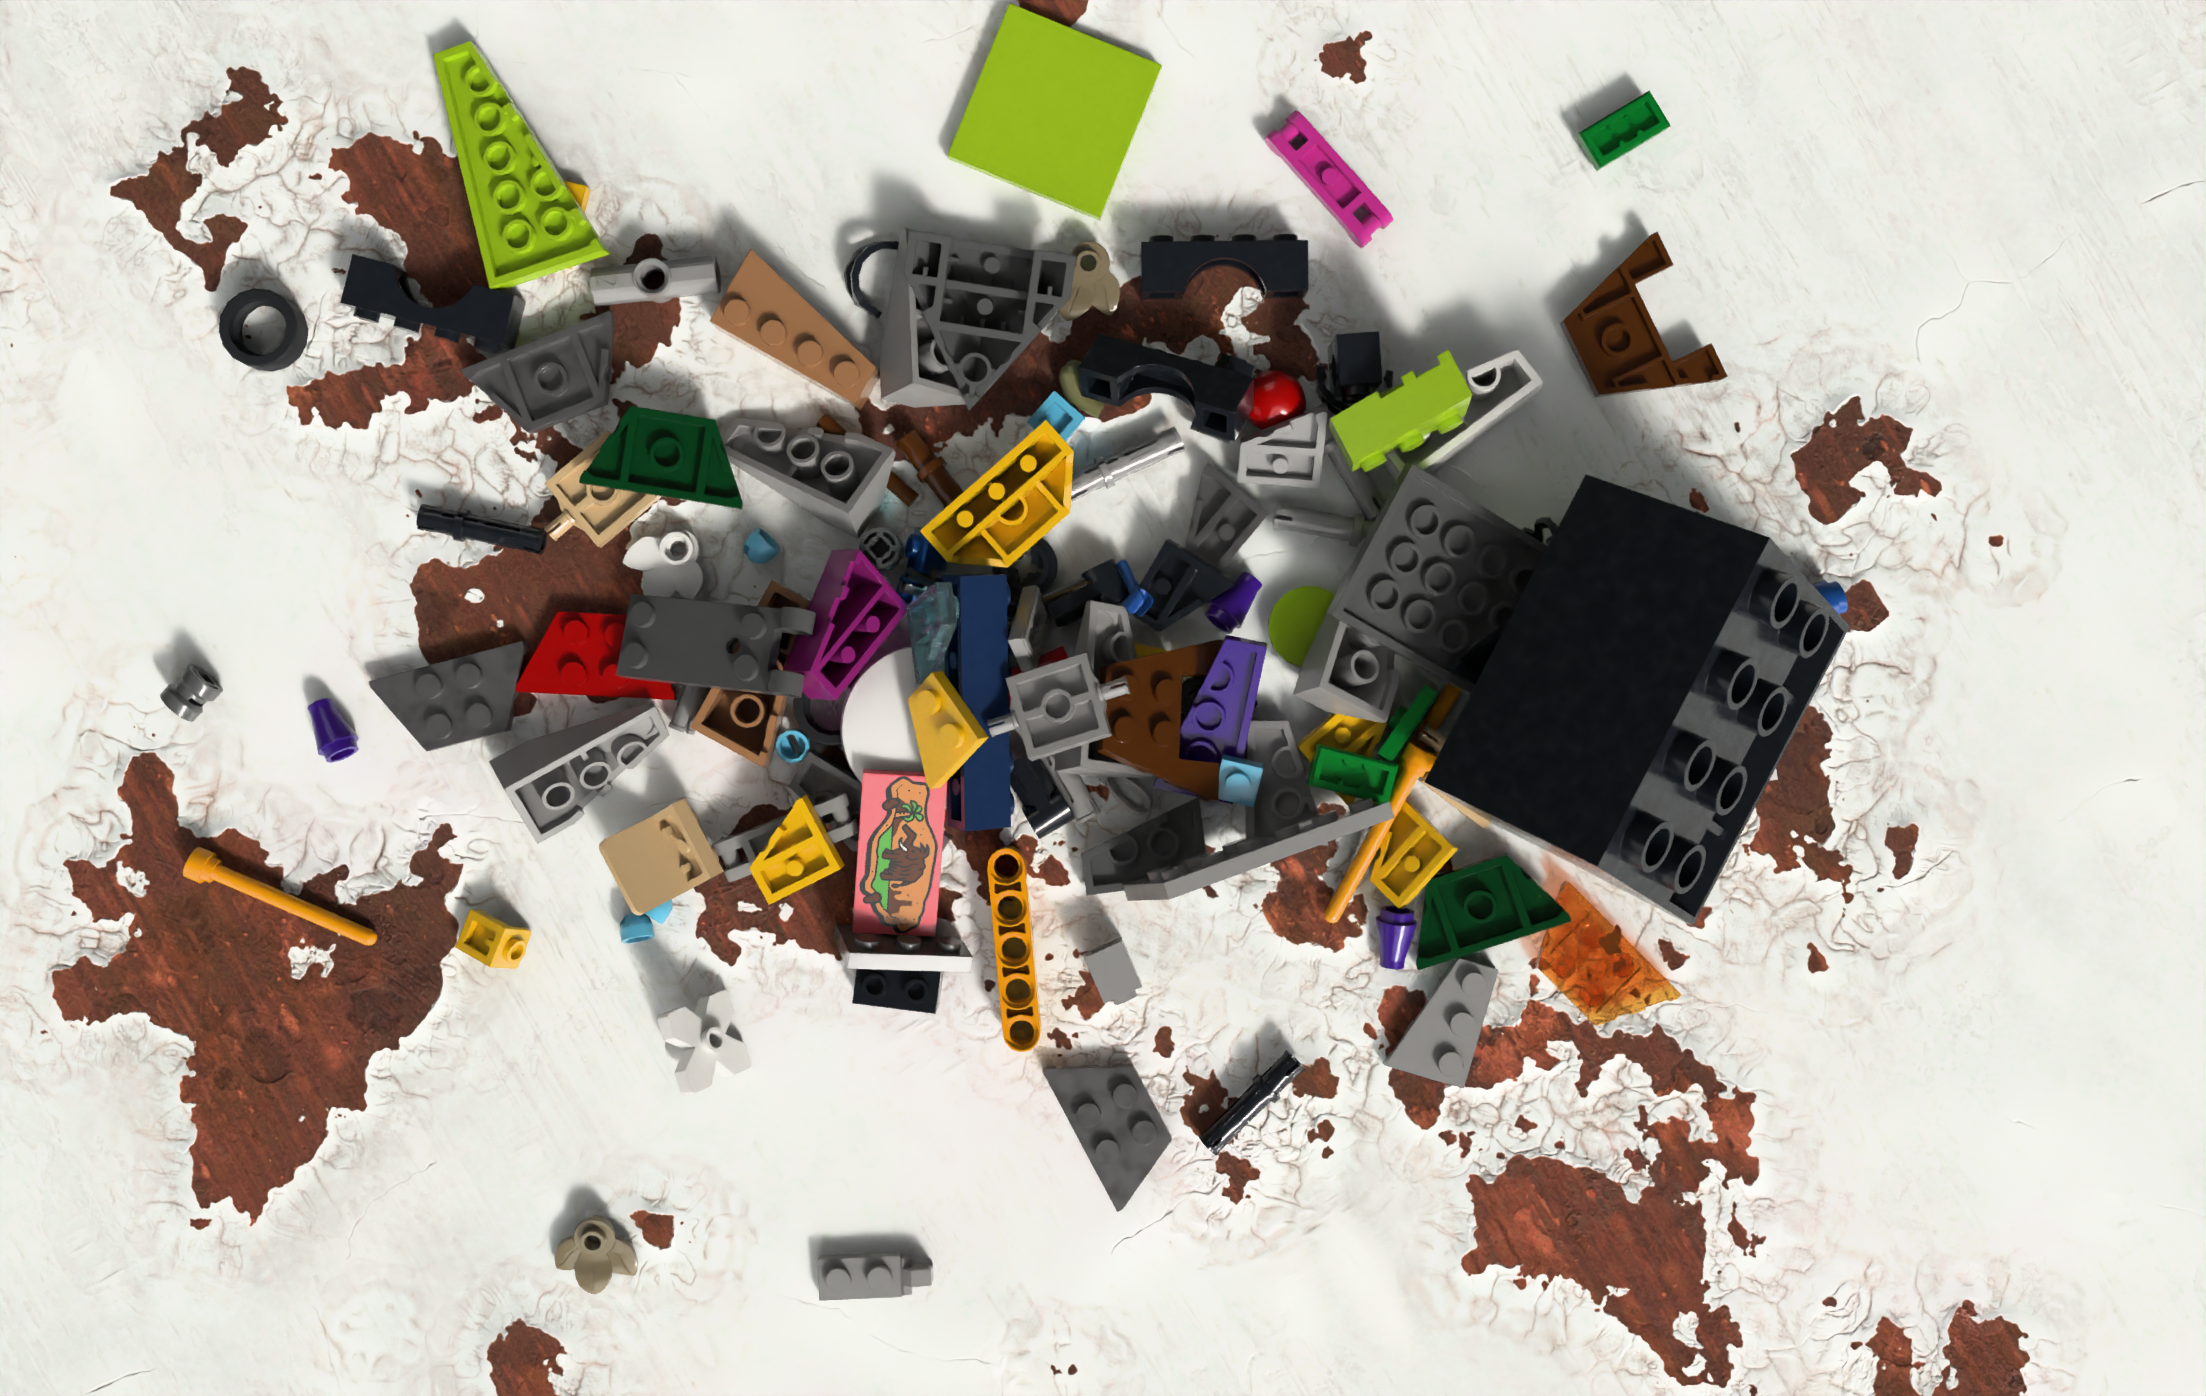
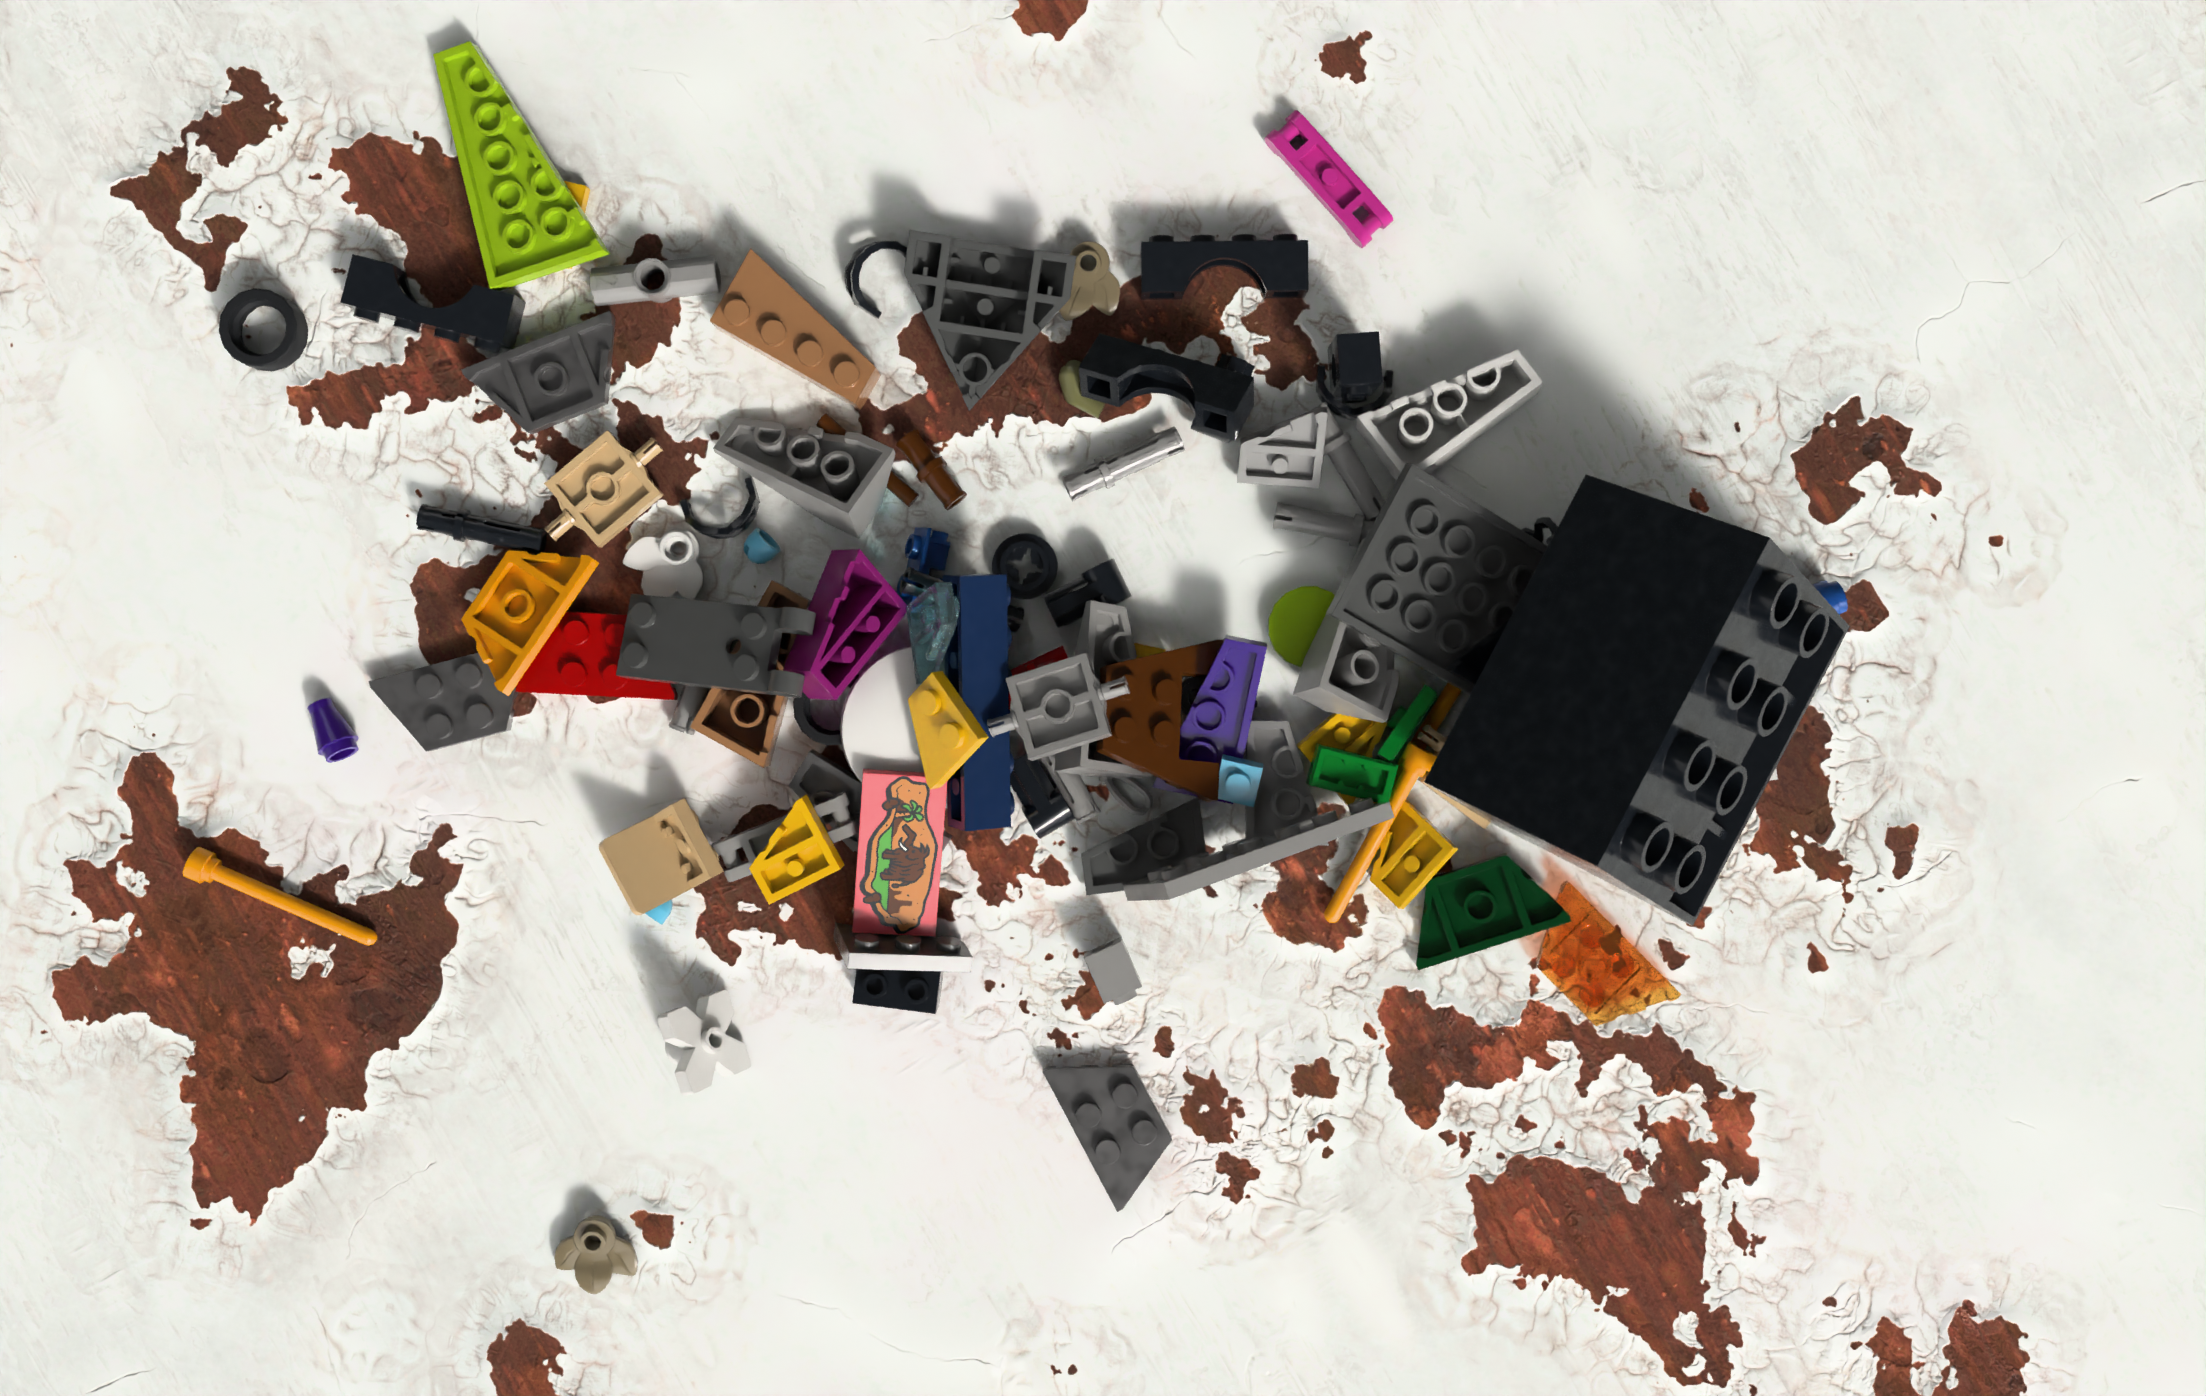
dark grey wheel [160,664,223,722] -> none
yellow bracket [455,909,531,969] -> none
light grey wedge [489,702,669,844] -> none
dark green wing [579,406,743,509] -> none
medium azure hinge [619,912,655,943] -> none
medium azure hinge [776,728,811,763] -> none
light grey hinge [817,1252,933,1301] -> none
dark grey wheel [859,527,904,571] -> none
light grey wedge [879,228,966,408] -> none
yellow wedge [920,420,1074,568] -> none
lime tile [947,3,1162,221] -> none
light orange beam [987,846,1042,1052] -> none
light grey plate [1008,585,1051,672] -> none
medium azure plate [1027,391,1085,442] -> none
blue hand [1117,560,1154,617] -> none
black wing [1127,539,1237,632] -> none
flat silver wing [1185,463,1269,570] -> none
black pin [1198,1050,1305,1156] -> none
dark purple cone [1205,571,1262,634] -> none
red hair [1248,369,1306,430] -> none
lime wedge [1329,349,1473,472] -> none
dark purple cone [1376,906,1417,970] -> none
light grey wing [1383,957,1498,1089] -> none
reddish brown wing [1560,231,1728,397] -> none
green plate [1576,90,1671,172] -> none
none -> light orange wing [461,550,599,696]
none -> black helmet [680,477,760,539]

